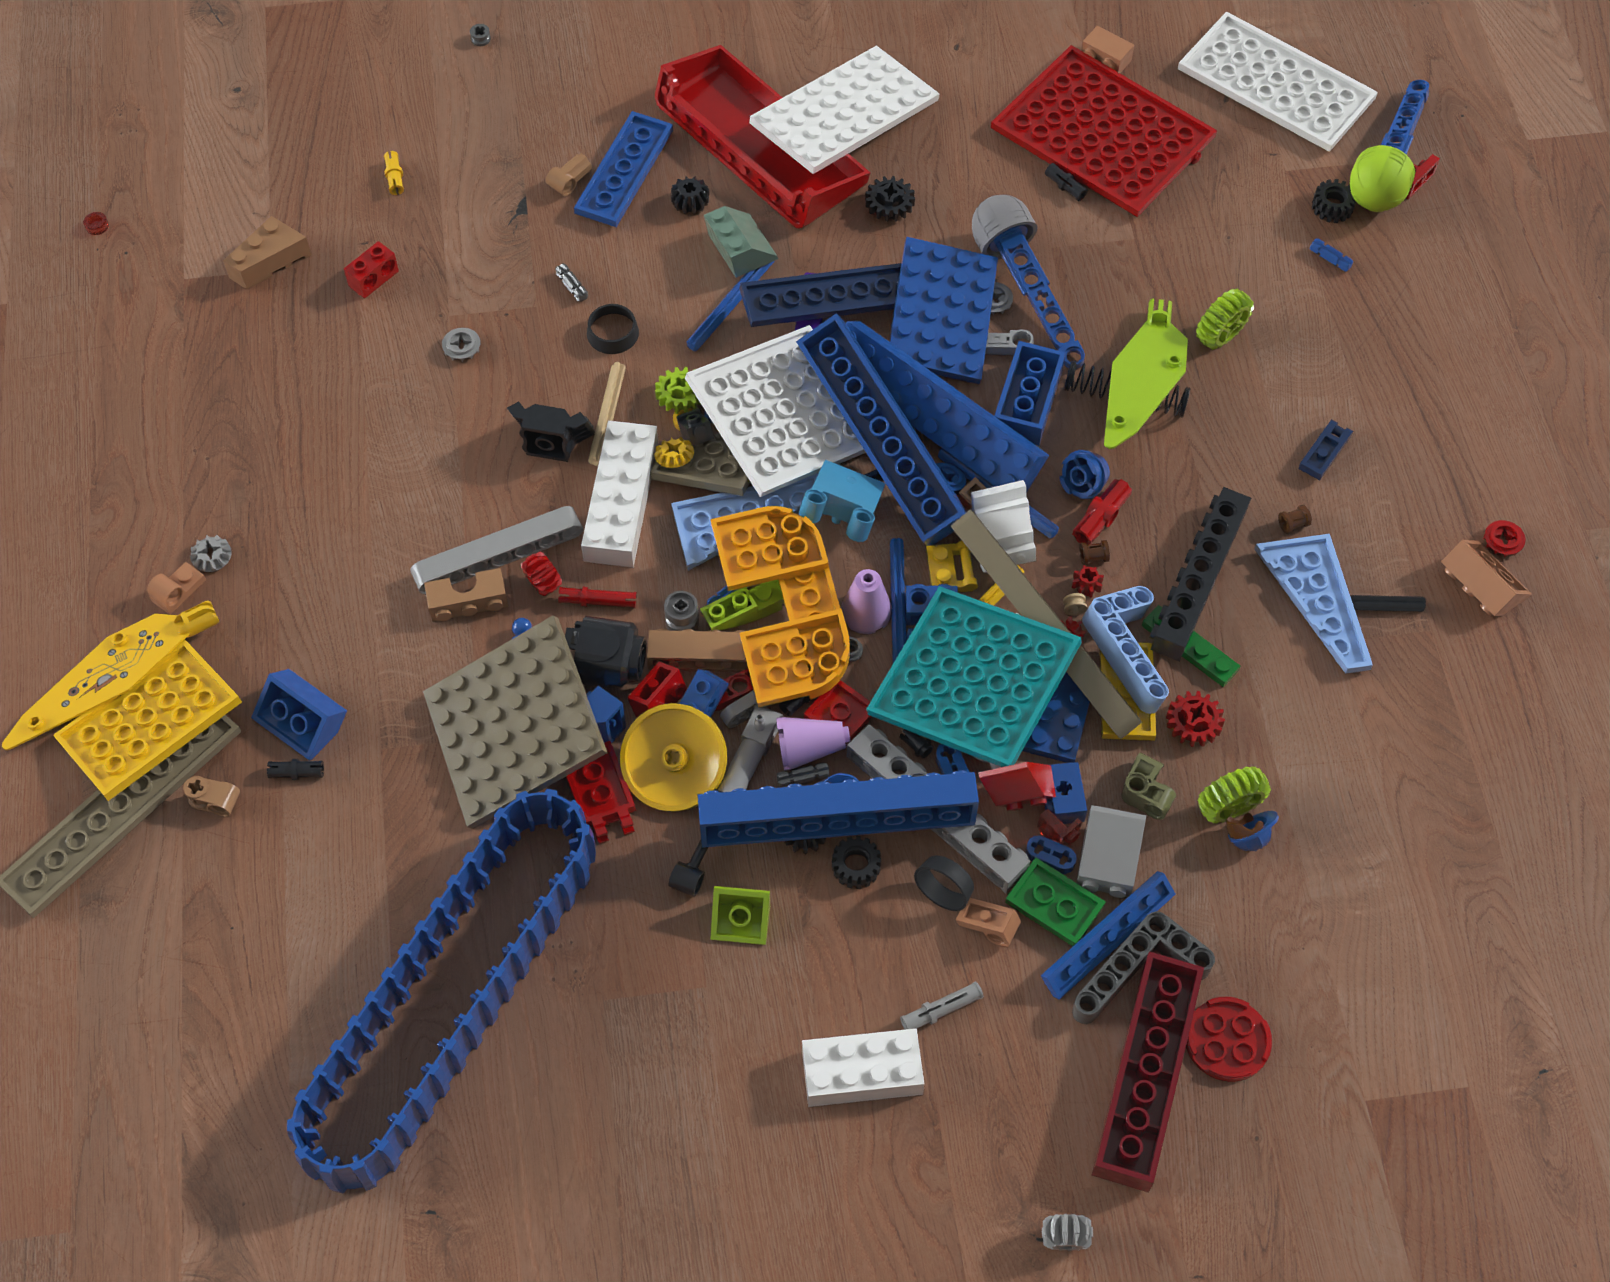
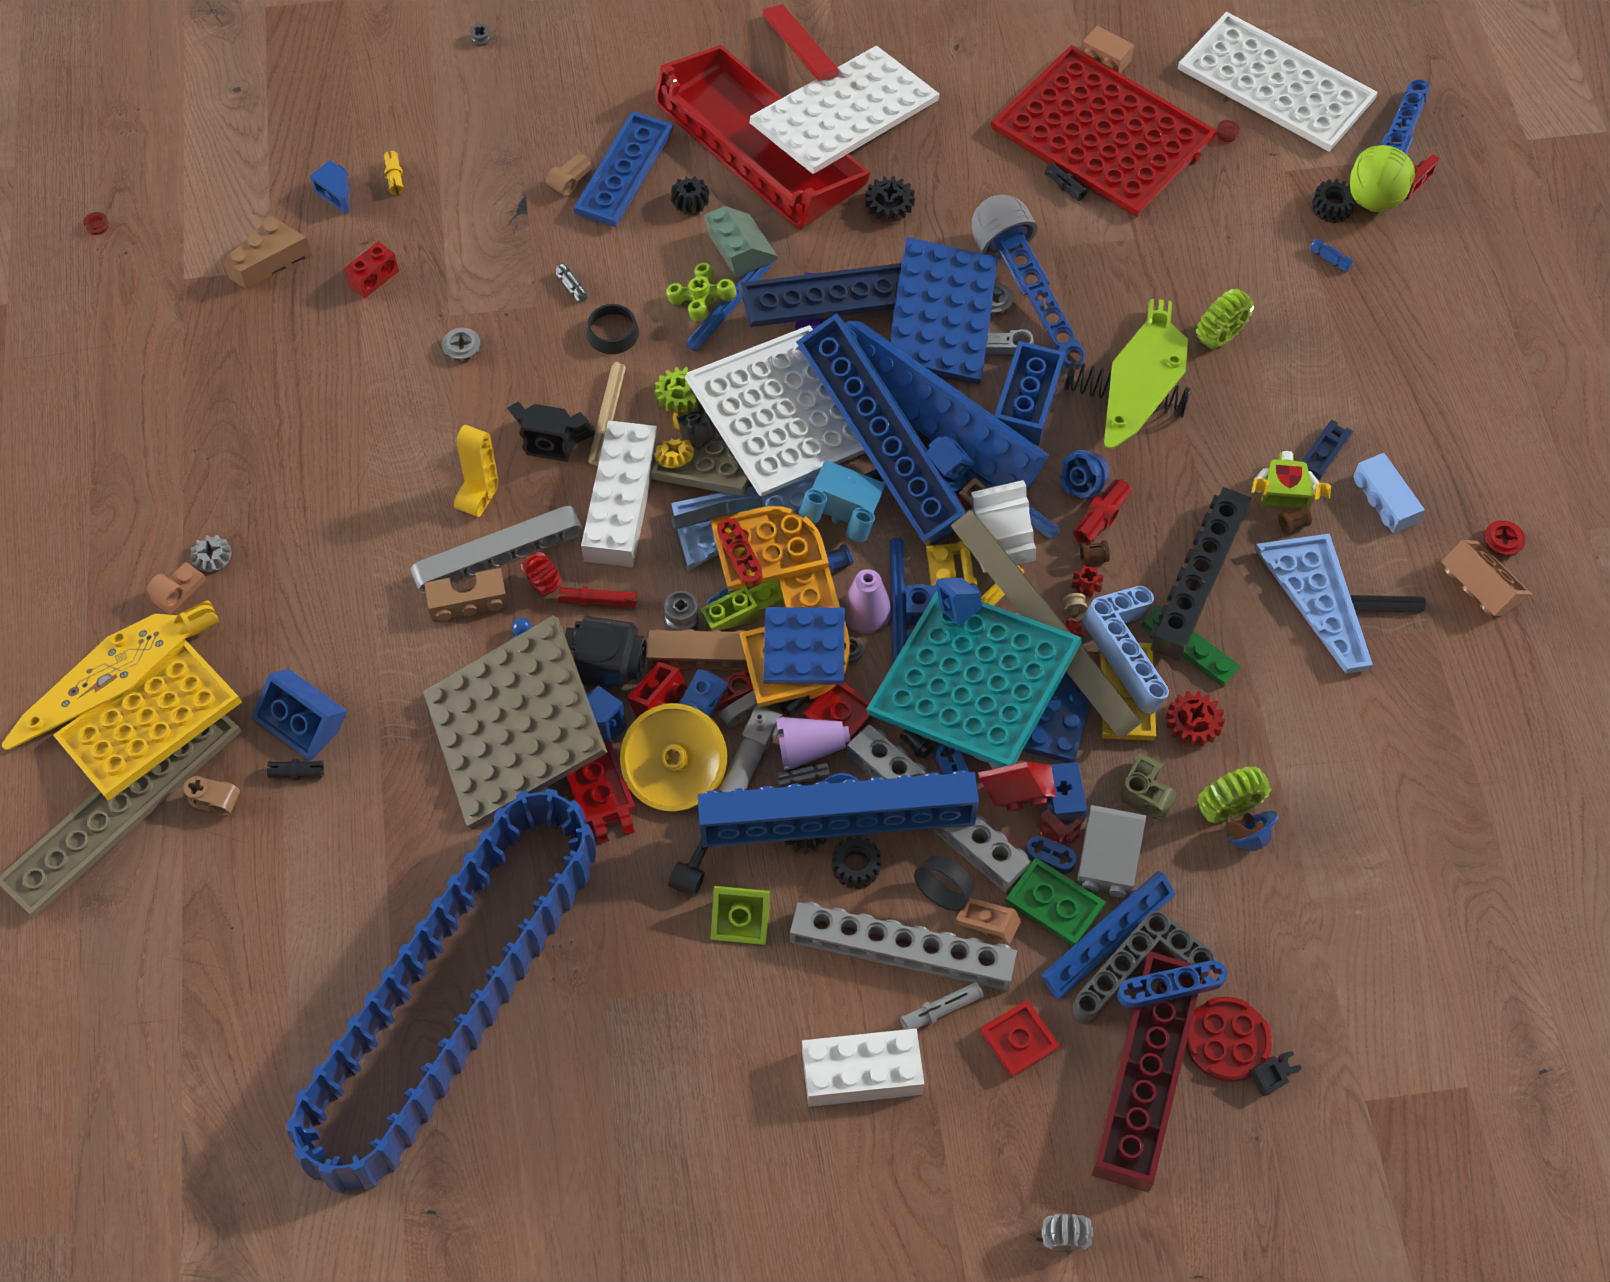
none -> blue slope [310,160,350,214]
none -> yellow beam [454,425,498,517]
none -> lime gear [666,263,736,322]
none -> black beam [670,496,764,530]
none -> red beam [717,518,763,587]
none -> red tile [763,4,839,81]
none -> blue plate [763,607,845,685]
none -> light grey brick [790,902,1017,991]
none -> blue bush [826,544,853,573]
none -> blue brick [926,436,975,480]
none -> blue slope [935,578,982,626]
none -> red plate [980,999,1060,1078]
none -> blue beam [1117,961,1227,1008]
none -> clear red tile [1216,120,1240,142]
none -> black plate [1248,1051,1302,1096]
none -> torso [1251,451,1331,509]
none -> light blue brick [1353,453,1425,534]

